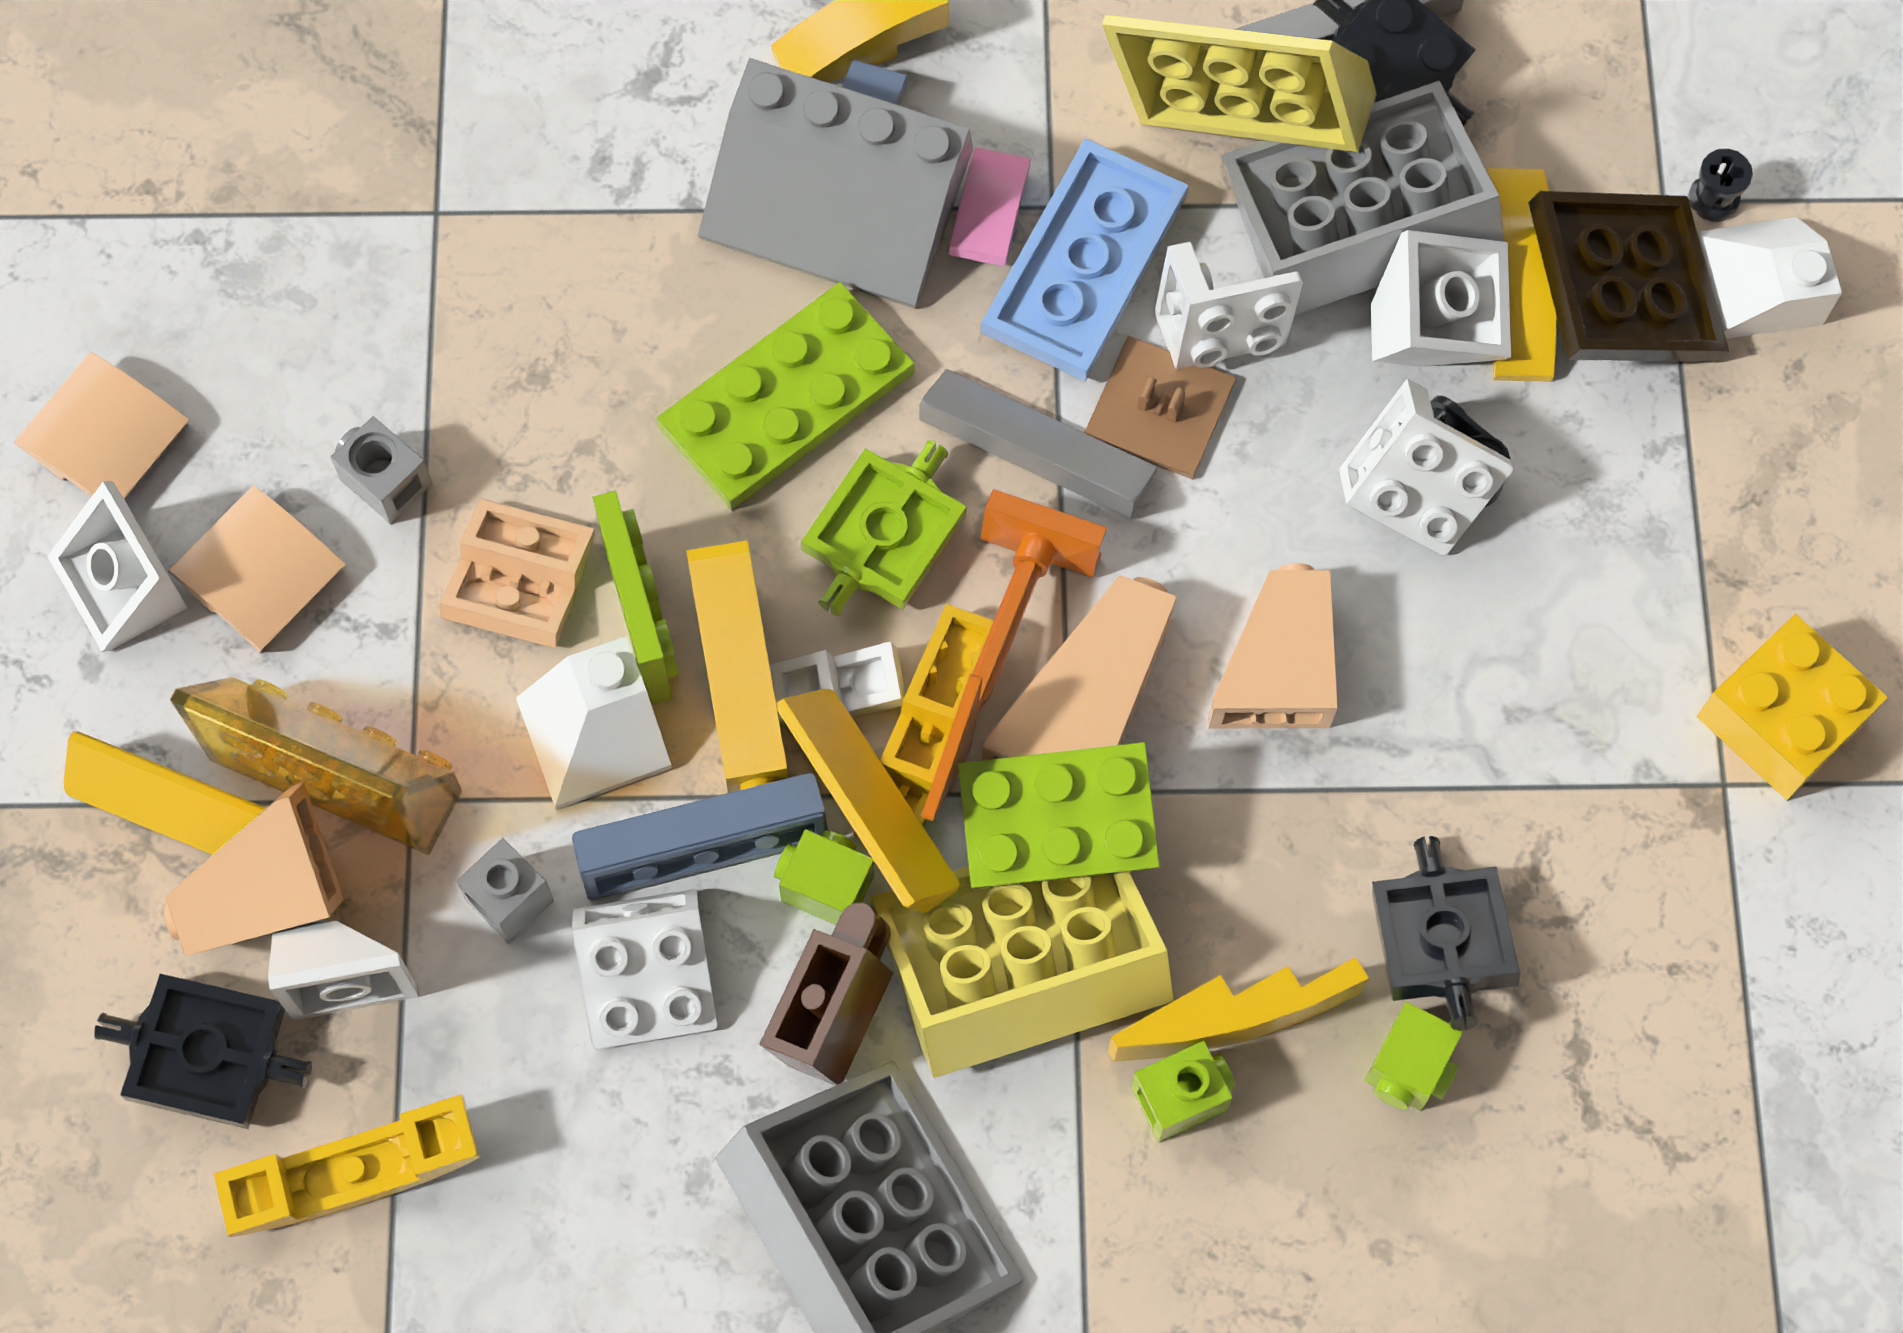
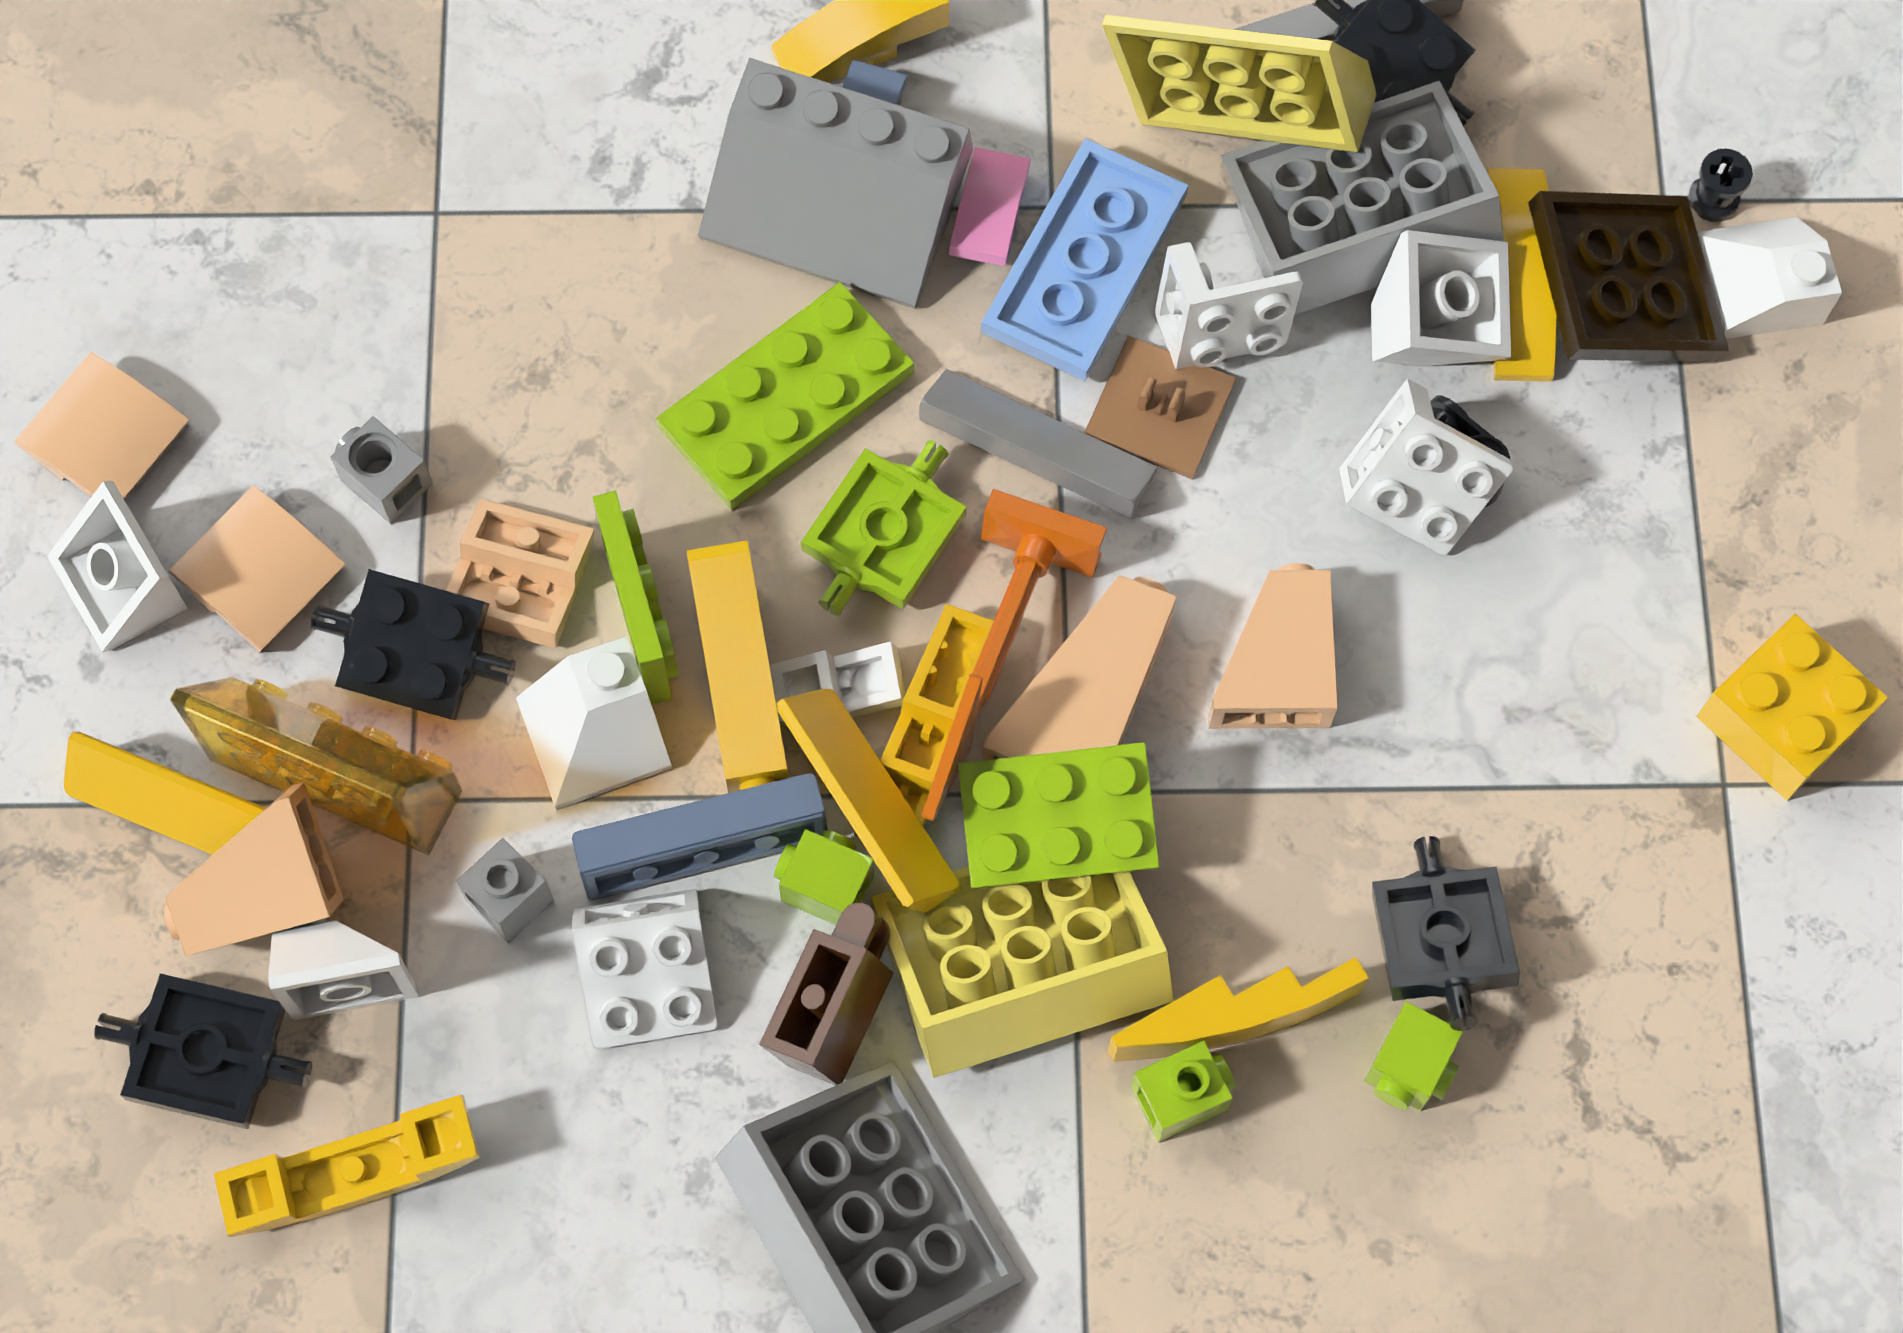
none -> black plate [311,569,516,720]

